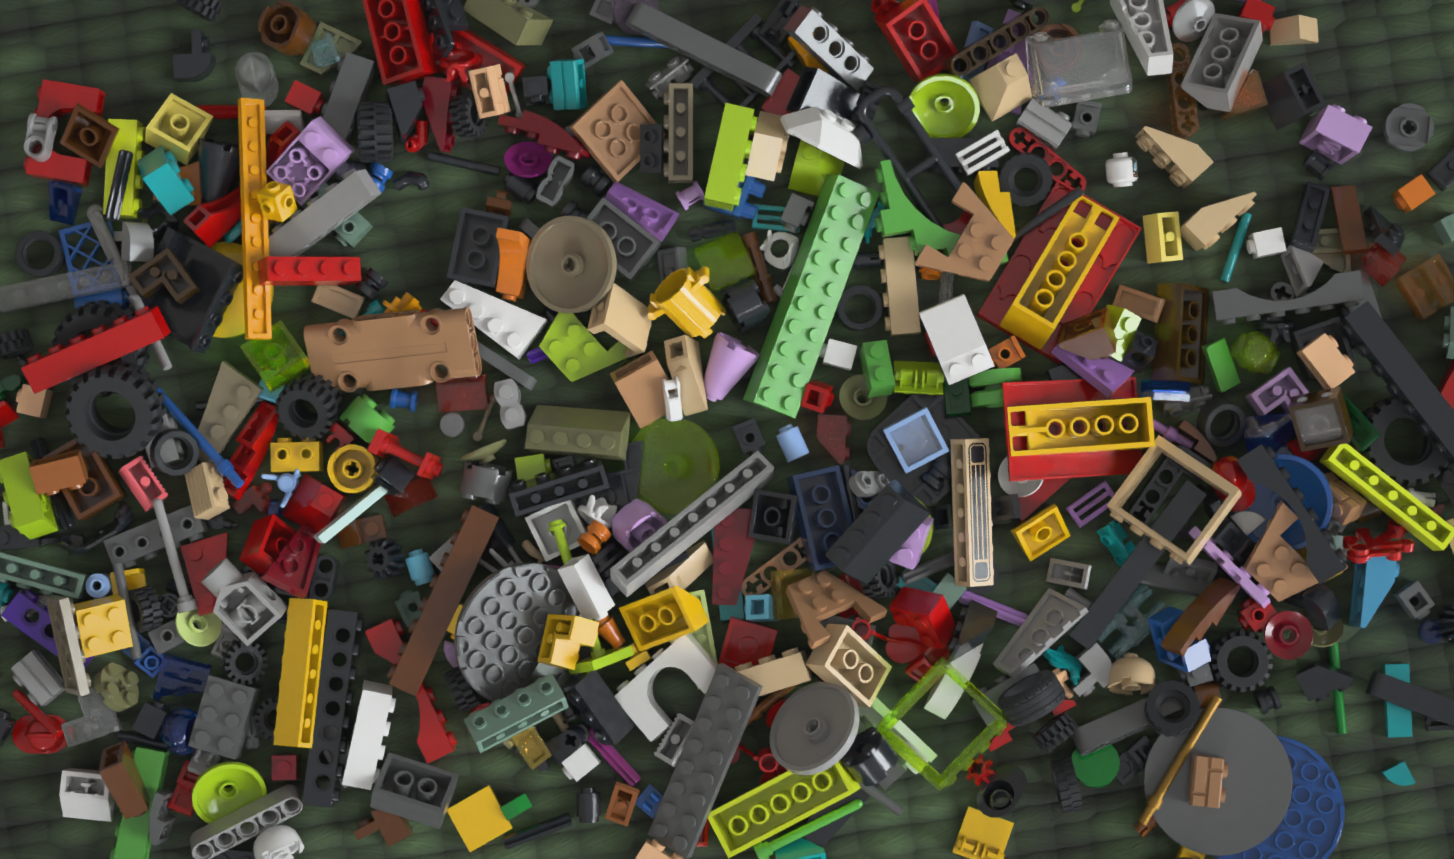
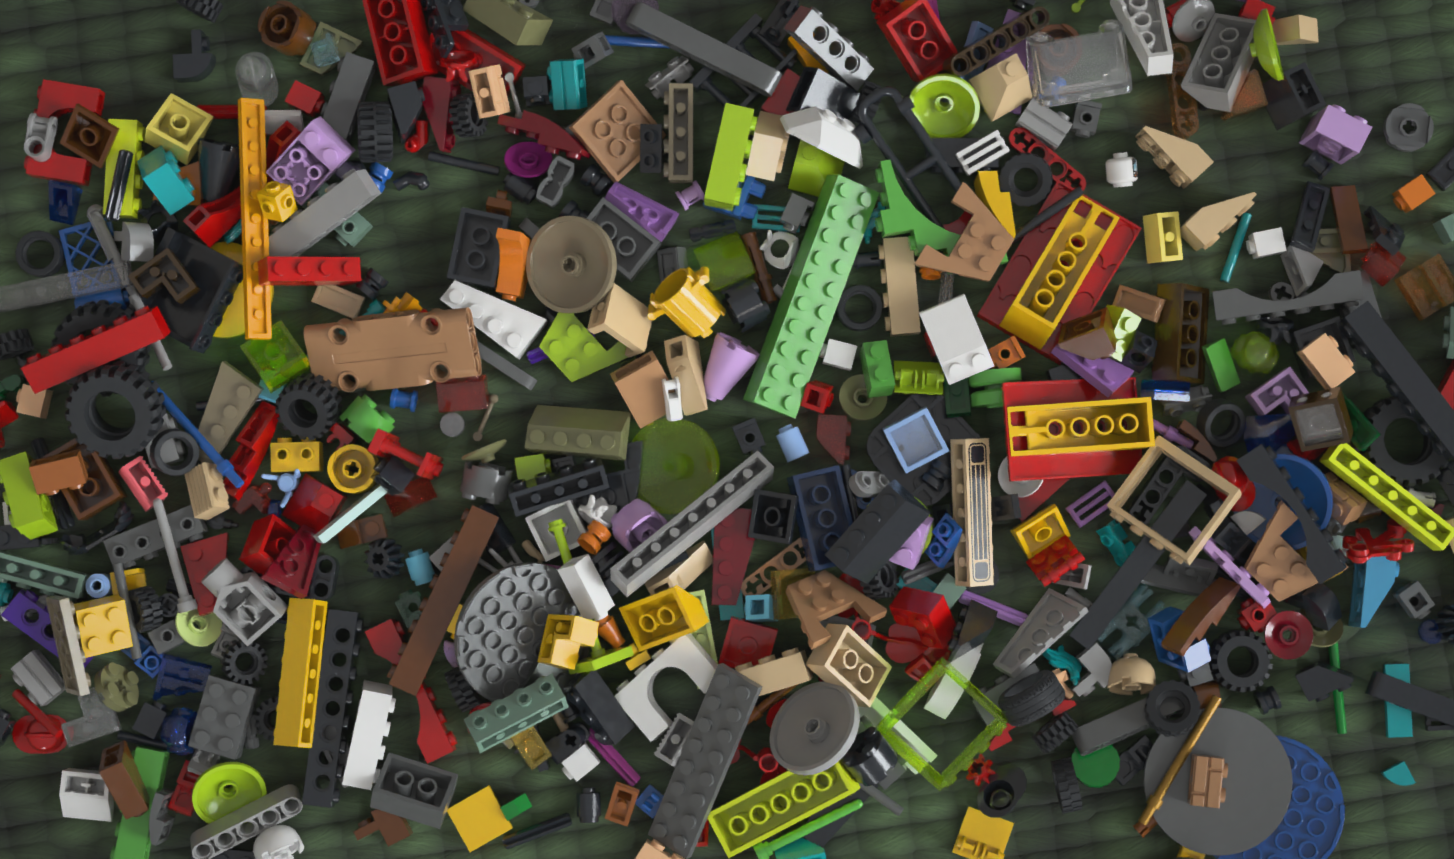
dark red brick [271,753,301,780] -> none
light grey brick [494,378,527,431] -> none
none -> blue slope [925,513,963,568]
none -> red plate [1026,535,1085,587]
none -> lime dish [1249,8,1284,81]

